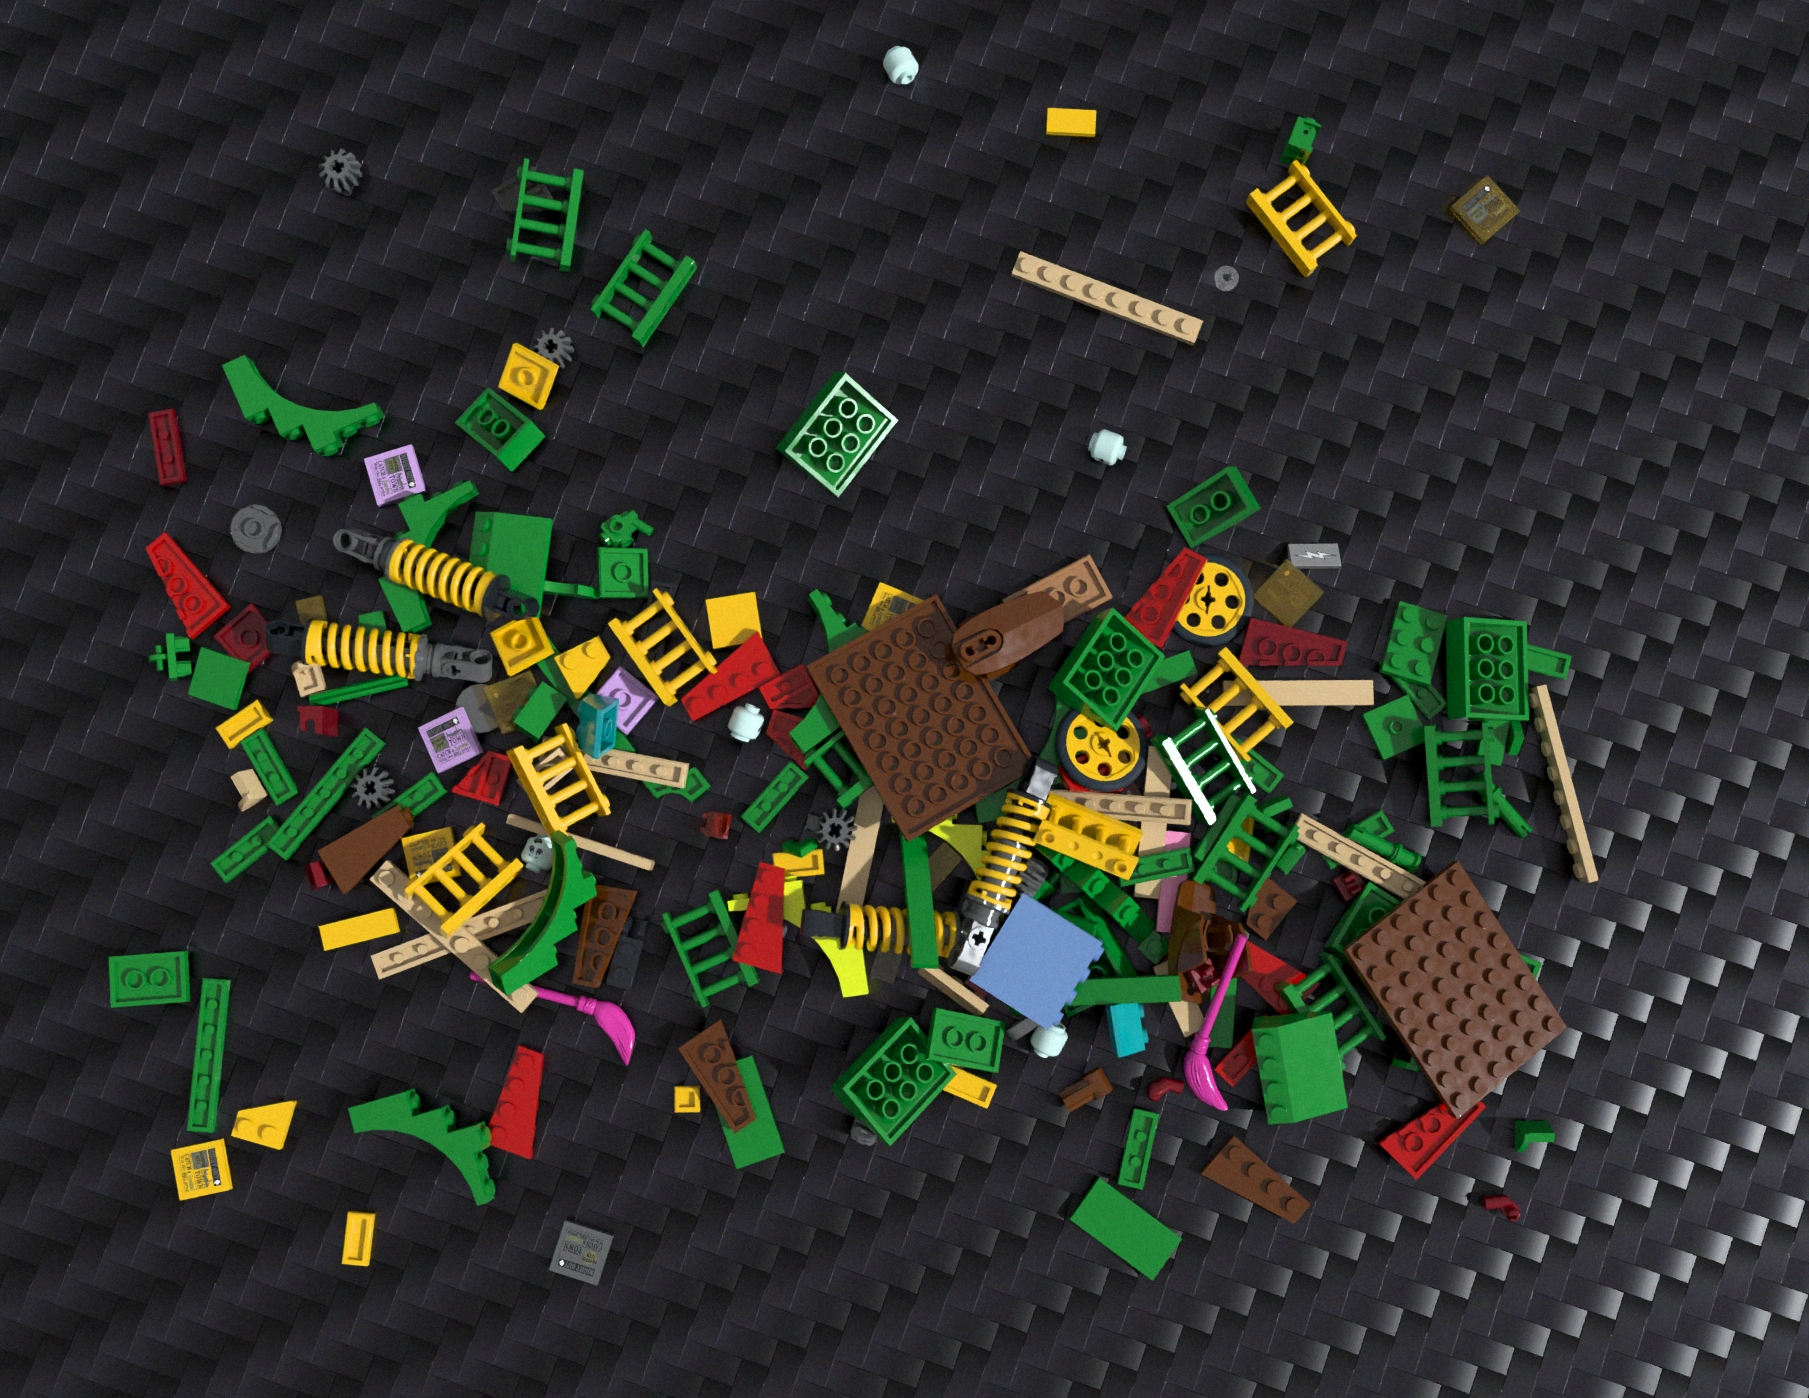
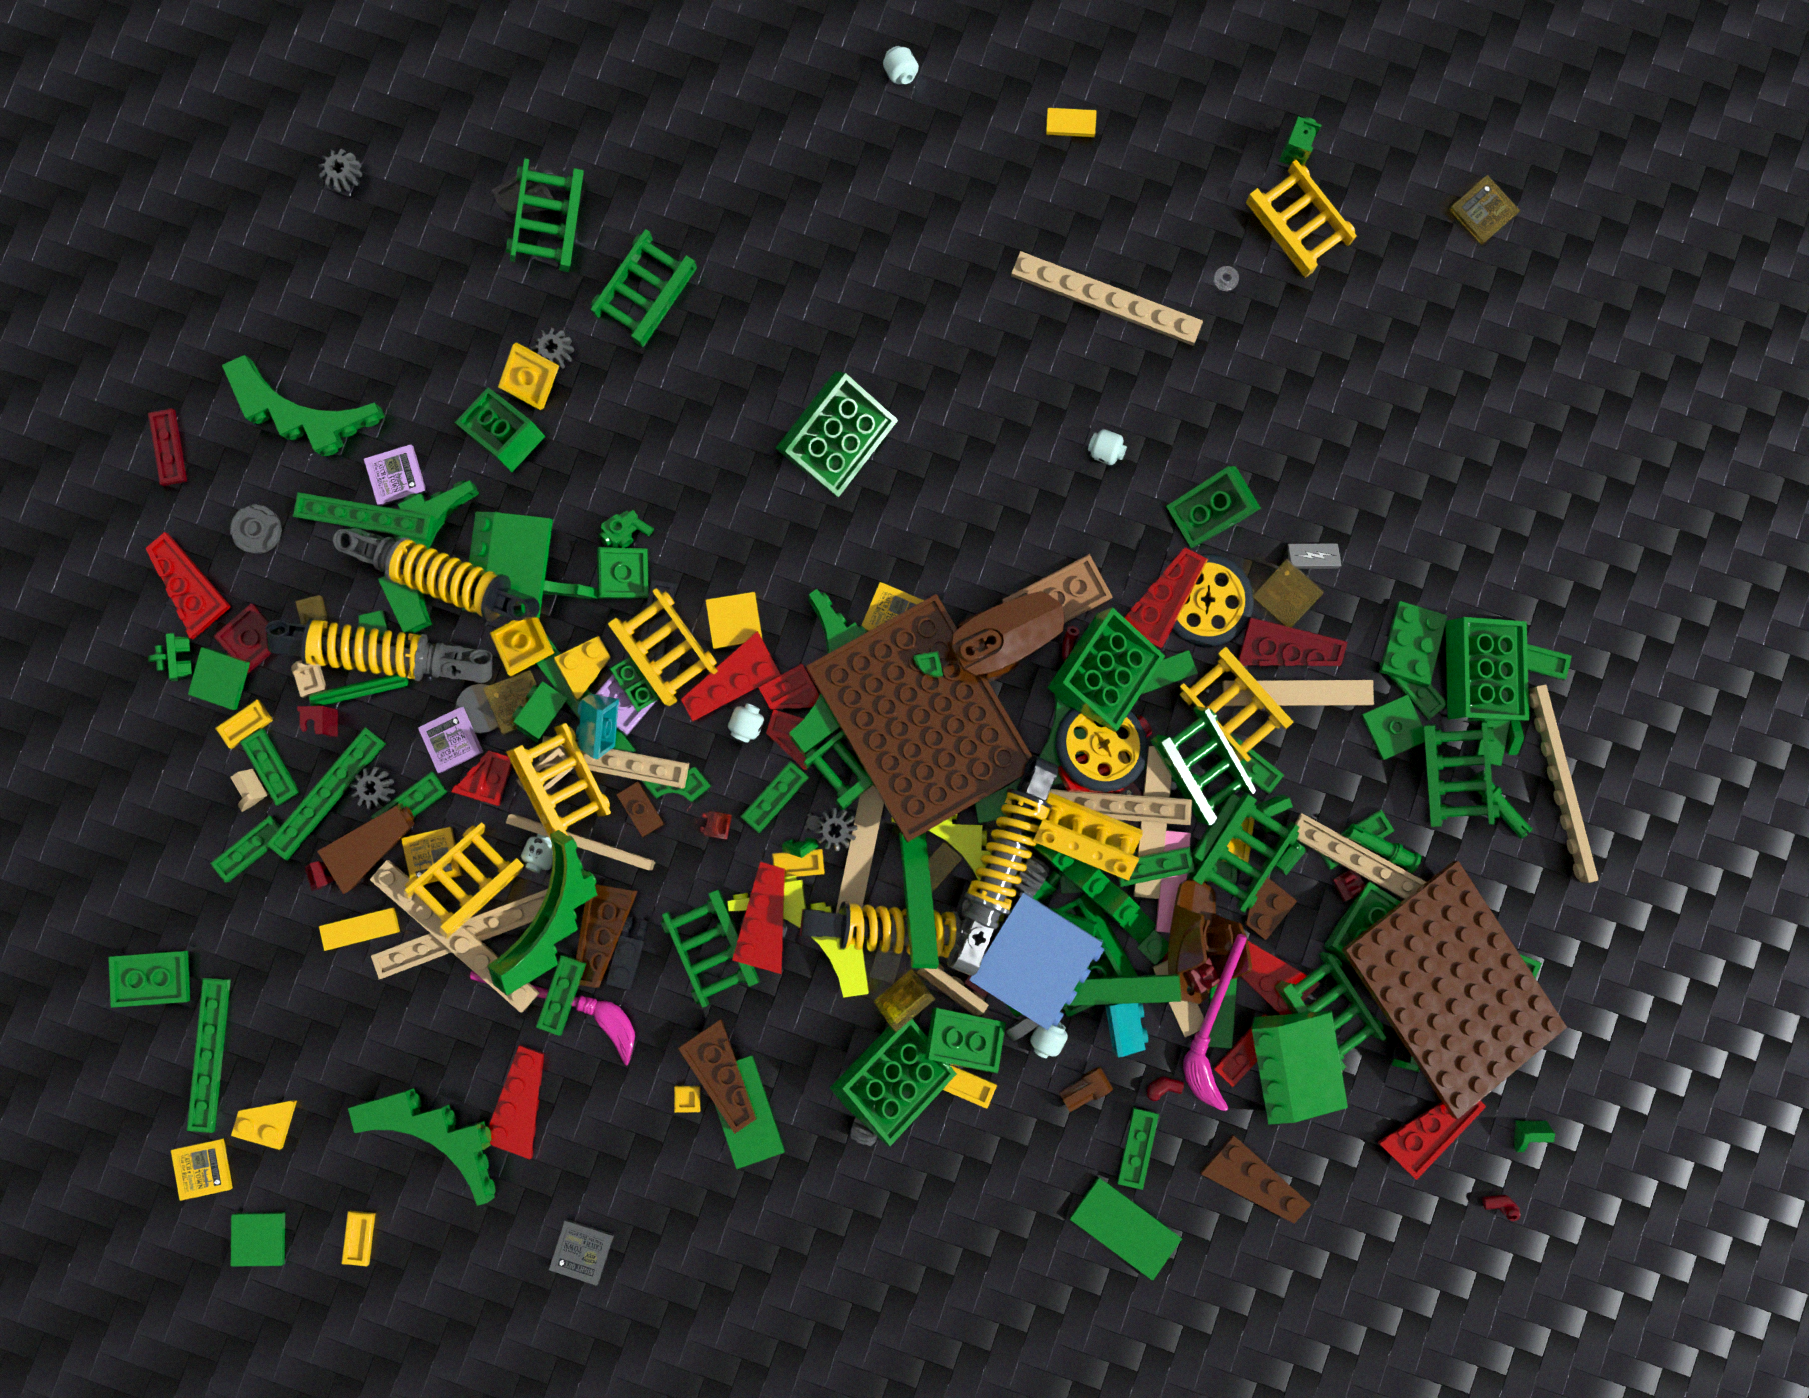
none -> green tile [231,1212,285,1266]
none -> green tile [293,492,435,541]
none -> green tile [536,955,586,1036]
none -> green slope [609,656,659,712]
none -> reddish brown plate [617,782,664,837]
none -> clear yellow tile [873,969,935,1032]
none -> green tile [913,651,943,678]
none -> dark red arm [1061,626,1079,661]

